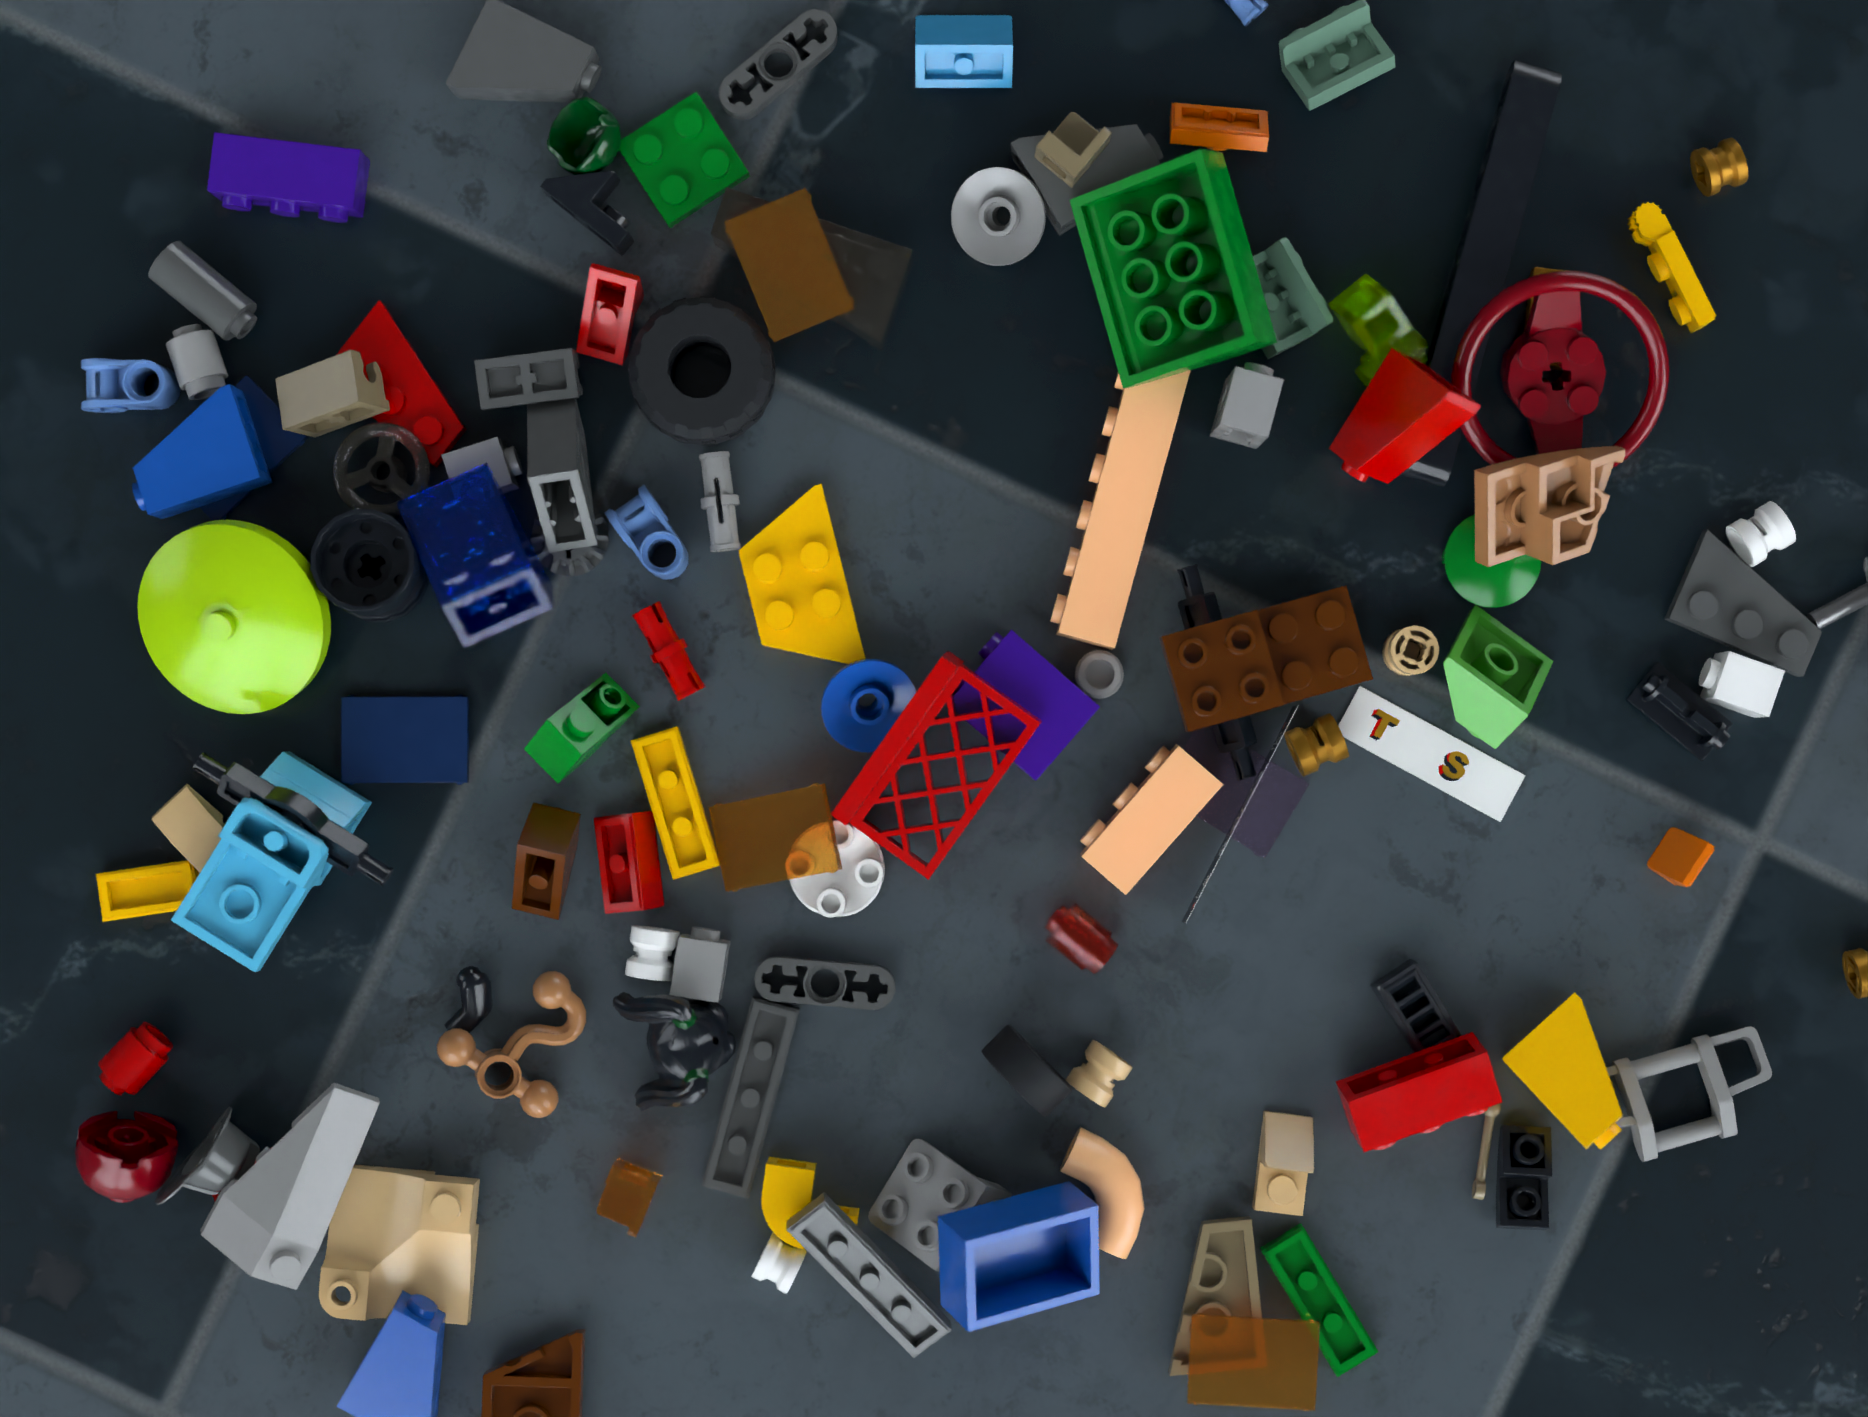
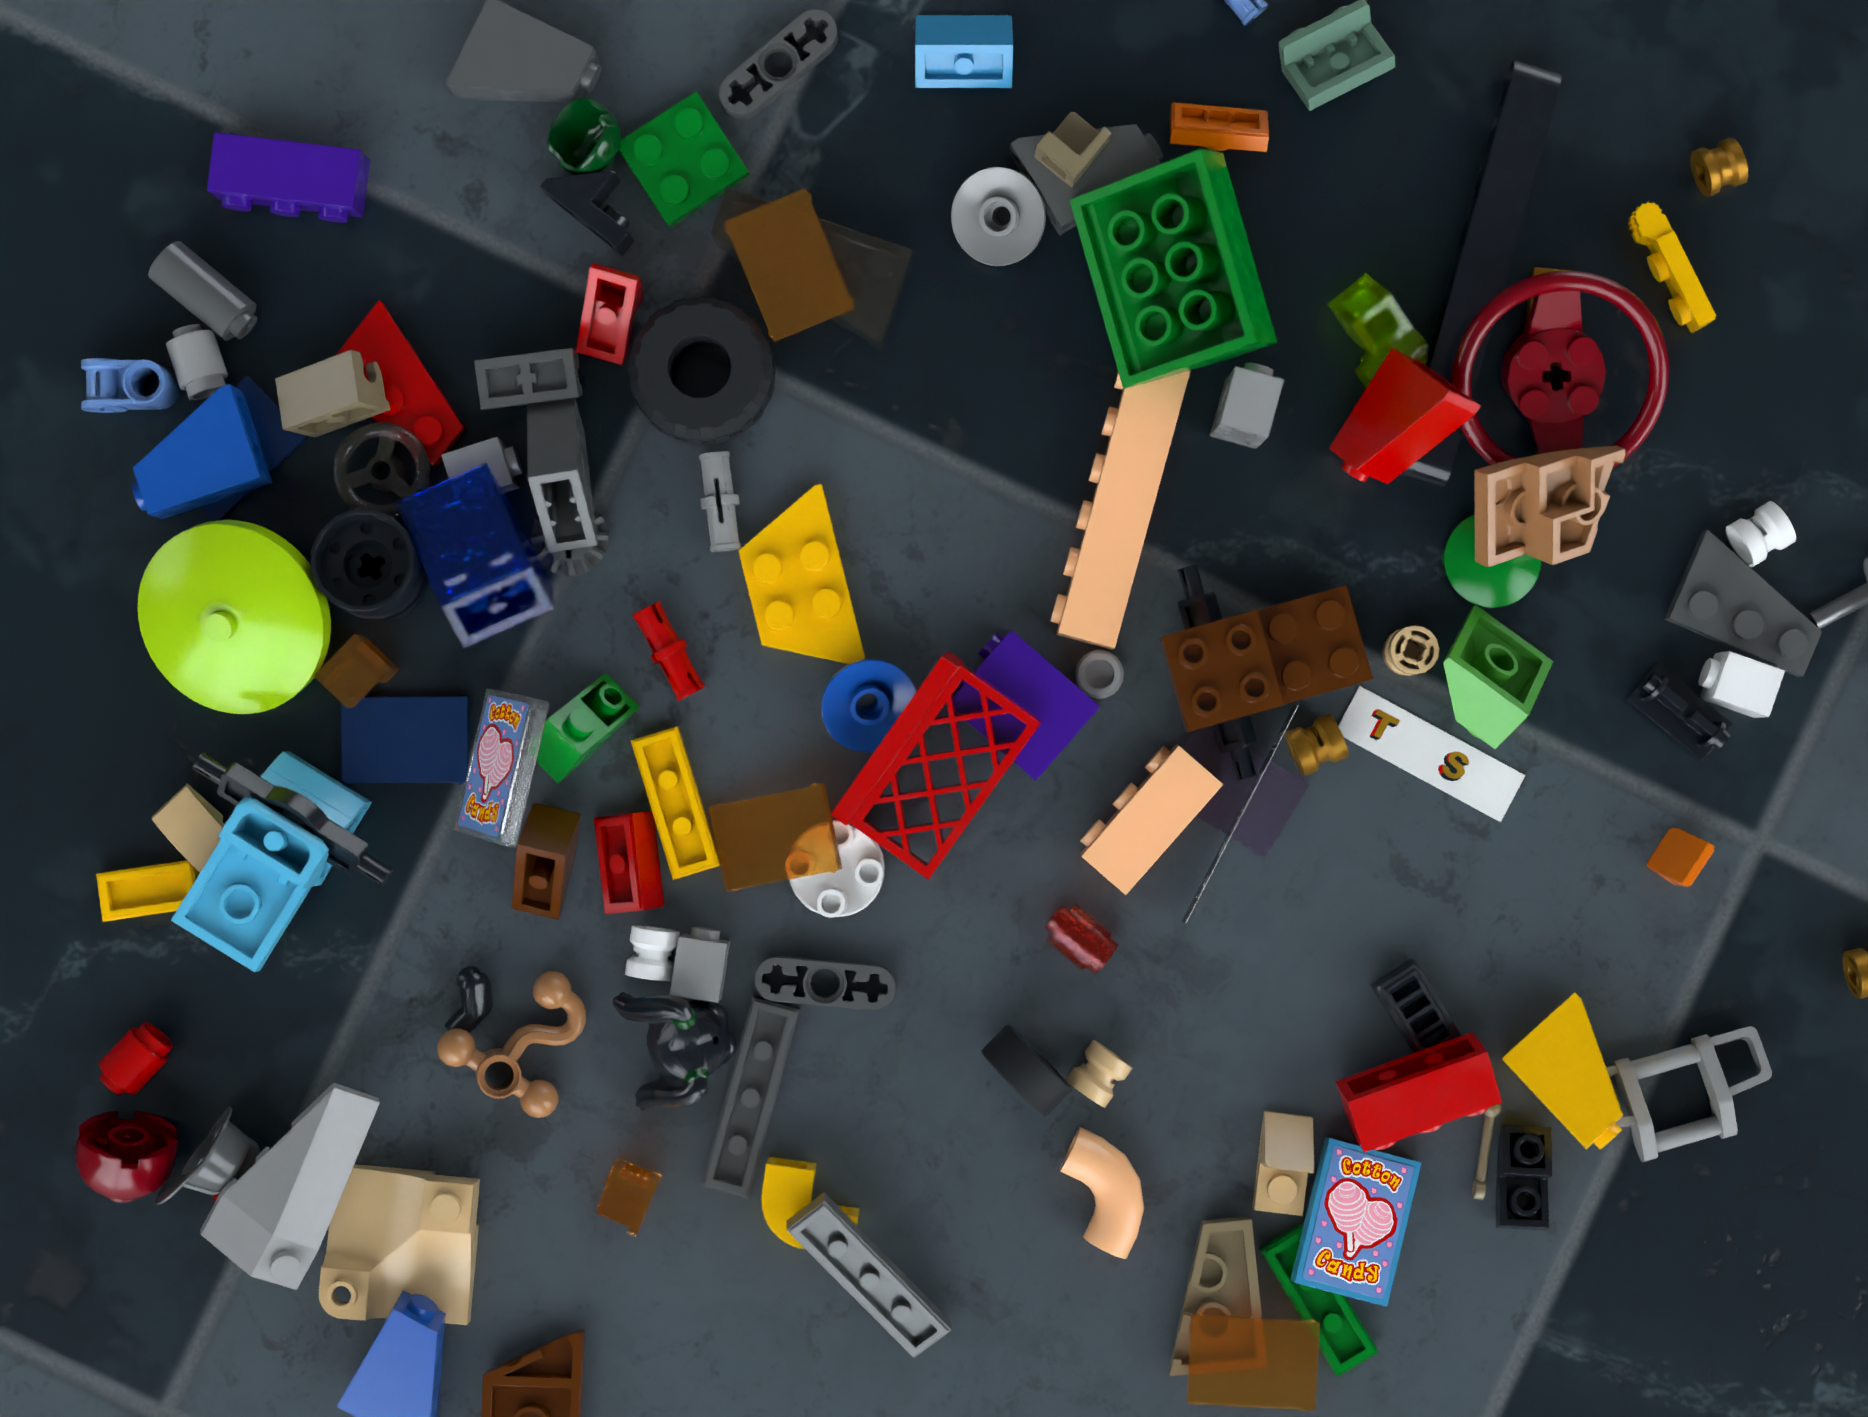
medium blue piece [604,485,689,580] -> none
white wheel [751,1232,807,1294] -> none
light grey bracket [868,1139,1012,1272] -> none
blue piece [938,1181,1100,1332] -> none
sand green bracket [1253,237,1333,359] -> none
none -> clear orange panel [314,634,400,708]
none -> tile [454,688,549,847]
none -> tile [1290,1137,1421,1307]

